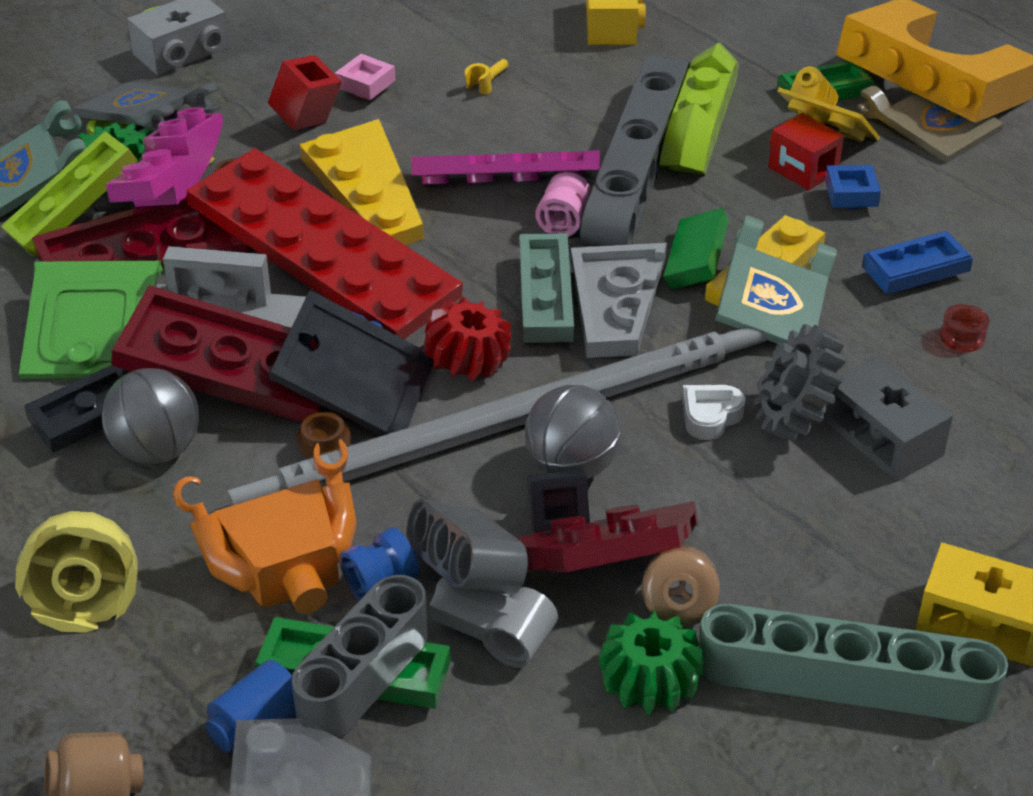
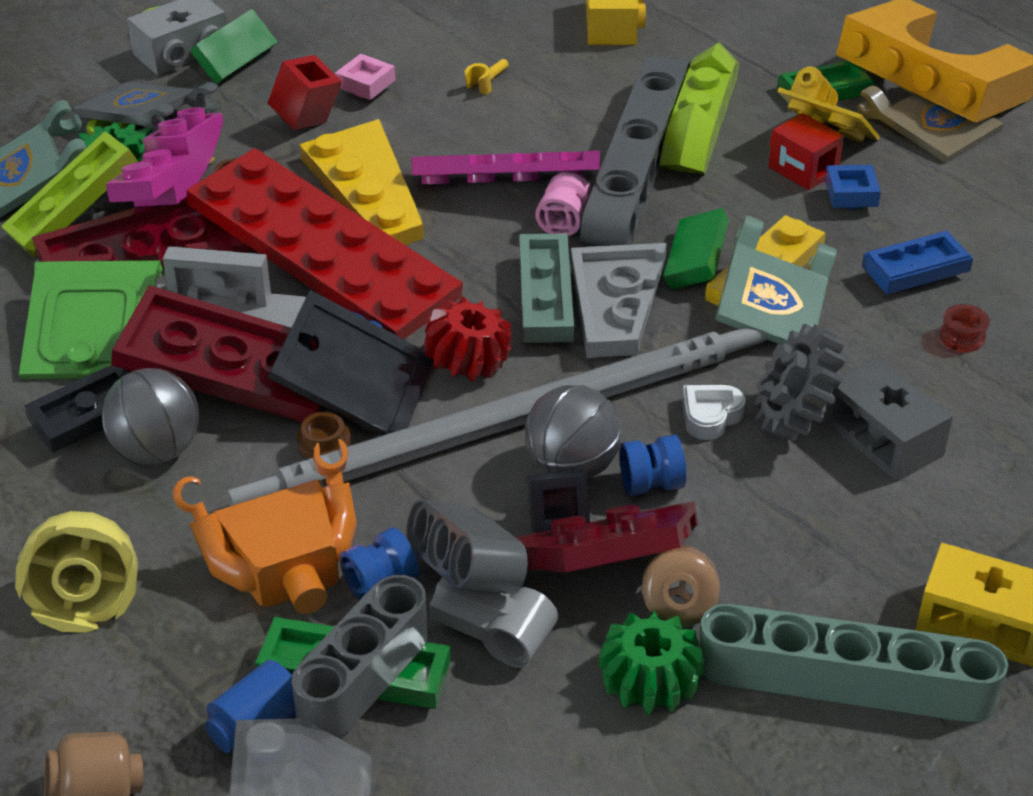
none -> green tile [190,9,278,85]
none -> blue wheel [619,435,687,496]

